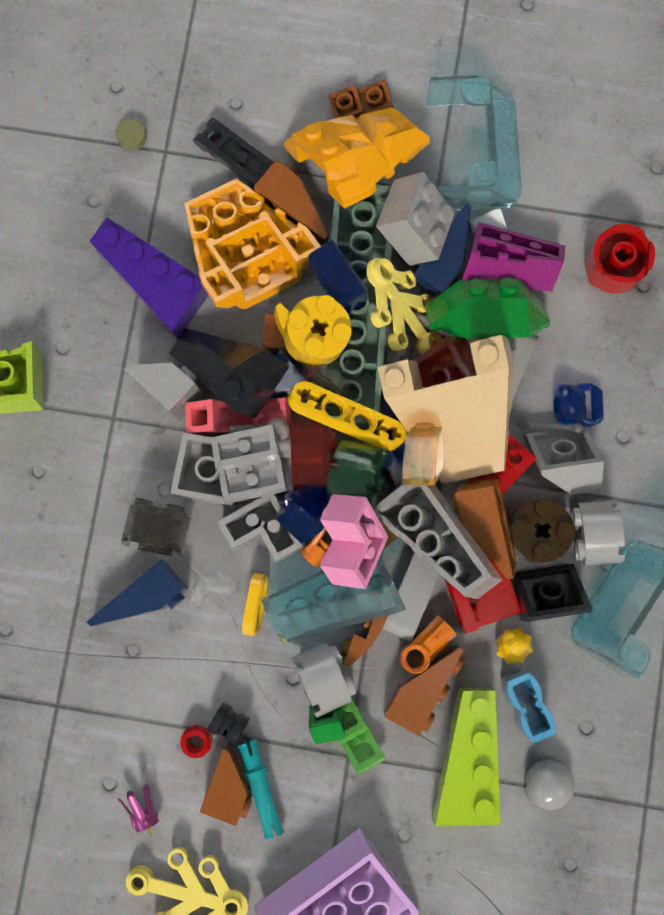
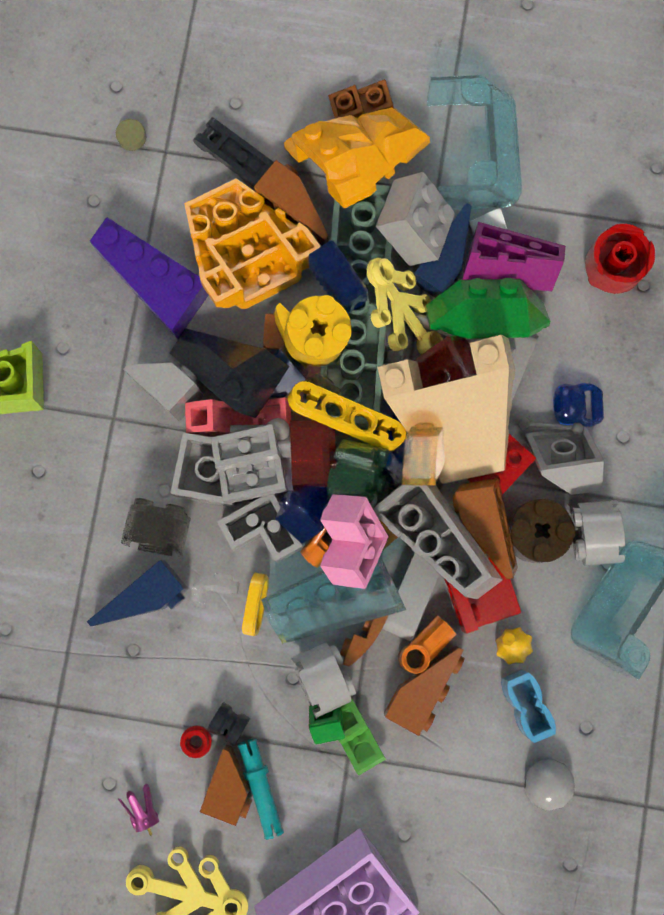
lime wedge [432,687,501,826] -> none
black slope [513,563,593,622] -> none

